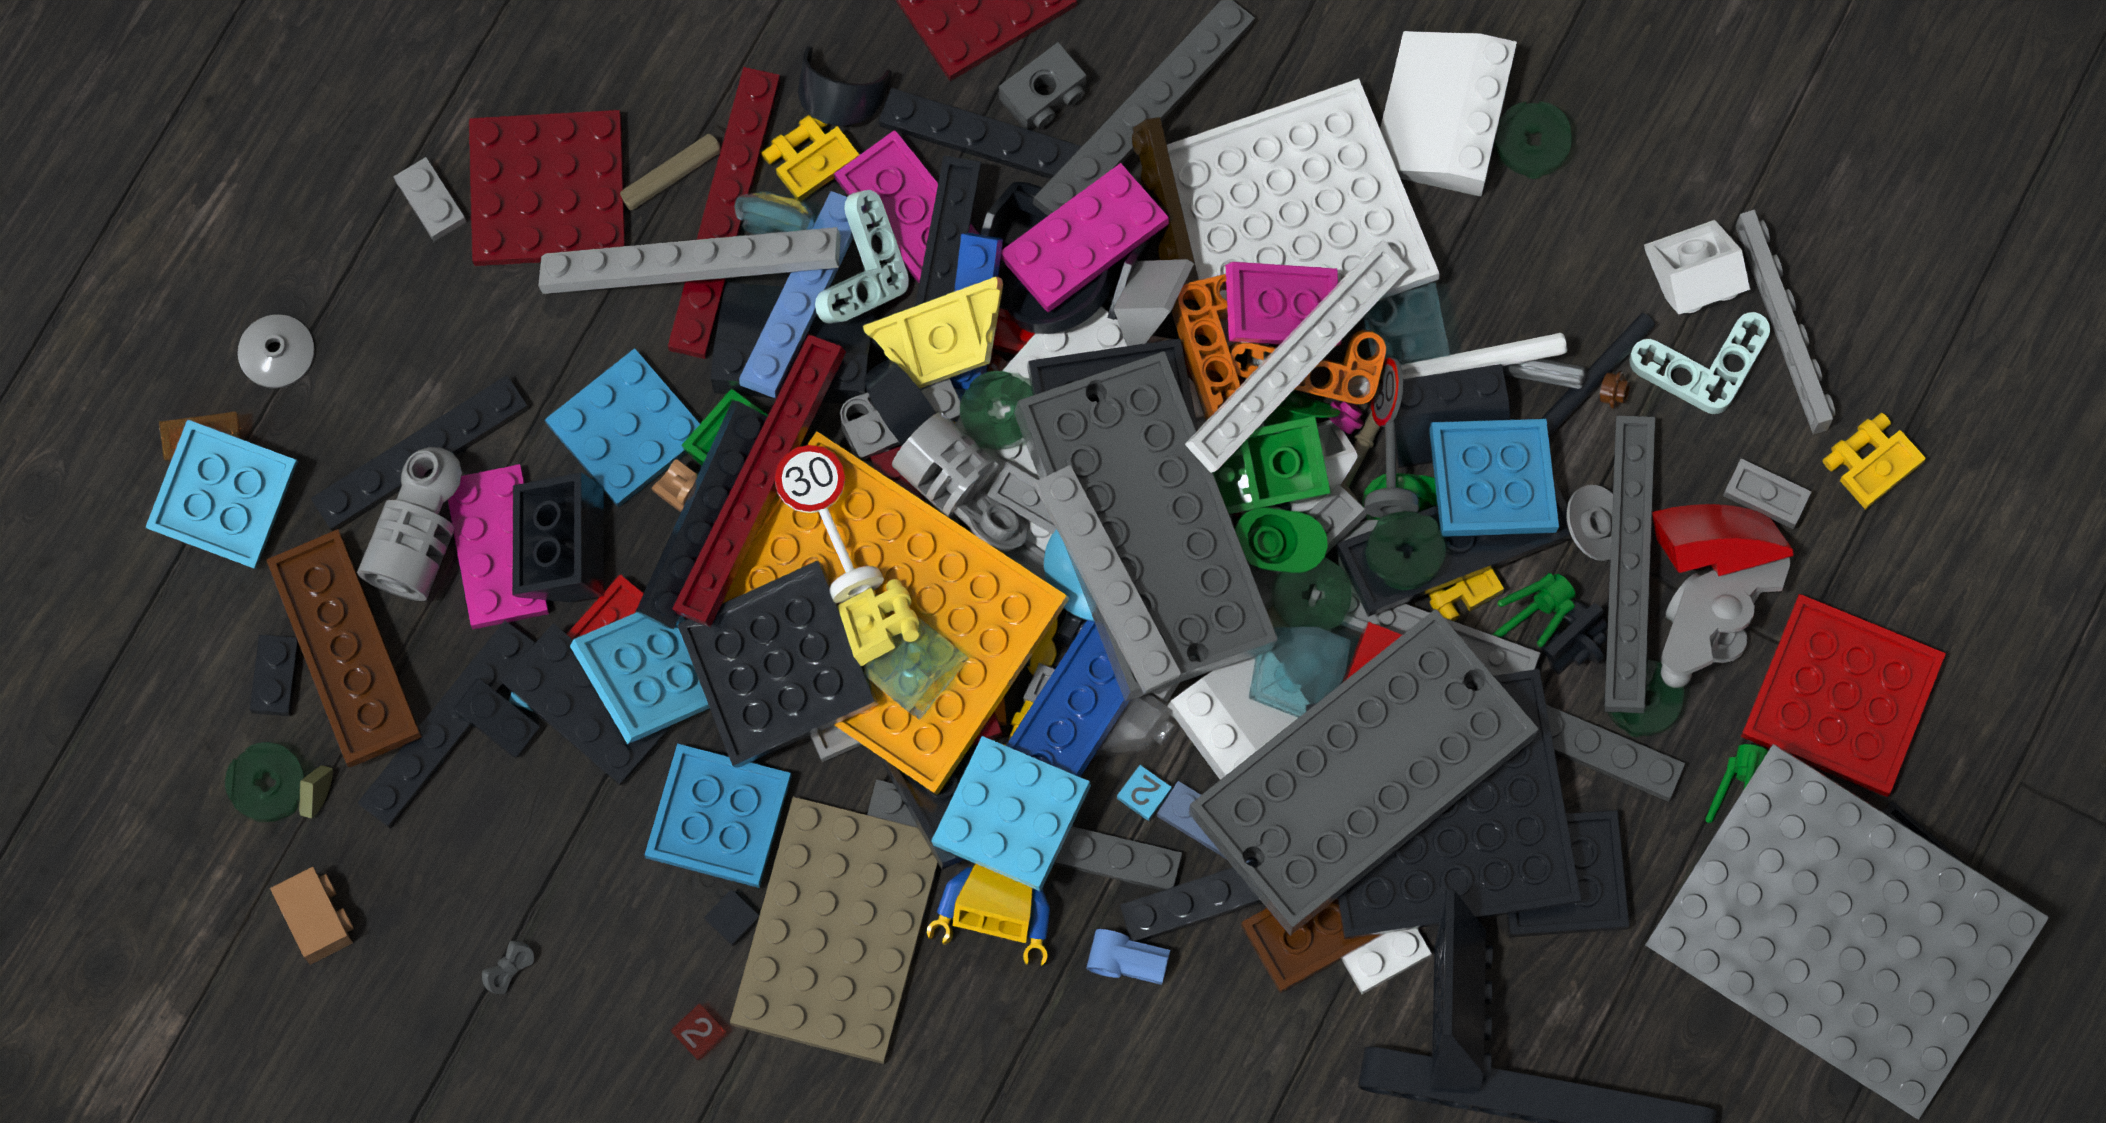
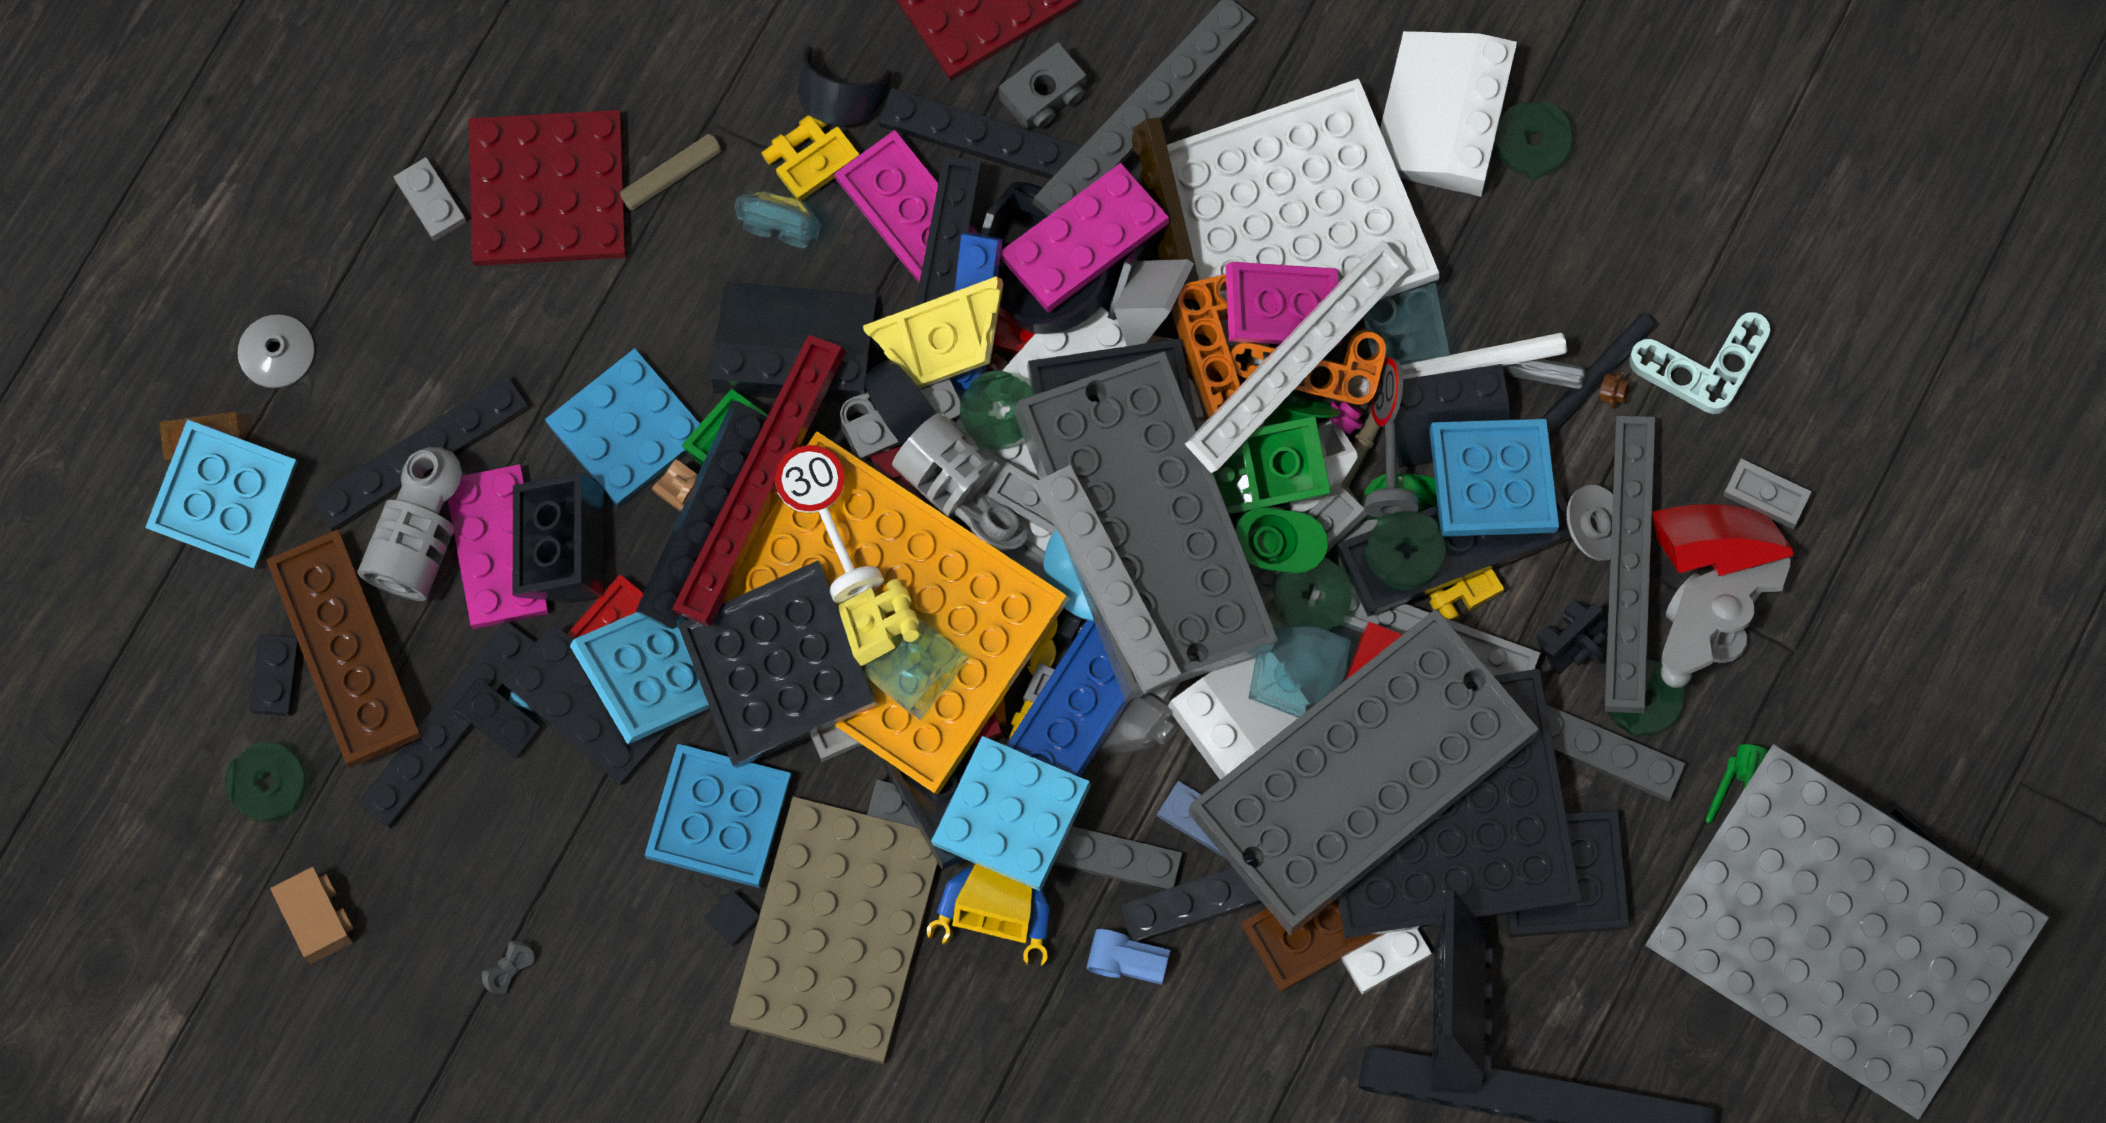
olive tile [299,765,333,819] -> none
light grey plate [538,227,841,294] -> none
dark red plate [668,67,781,359] -> none
clear red tile [670,1003,727,1061] -> none
medium blue plate [739,191,866,398] -> none
light aqua beam [815,190,909,324] -> none
medium azure tile [1117,765,1172,821] -> none
green plant [1492,573,1575,647] -> none
white slope [1644,220,1750,314] -> none
light grey plate [1735,210,1835,435] -> none
red plate [1741,594,1946,797] -> none
yellow plate [1822,413,1926,510] -> none

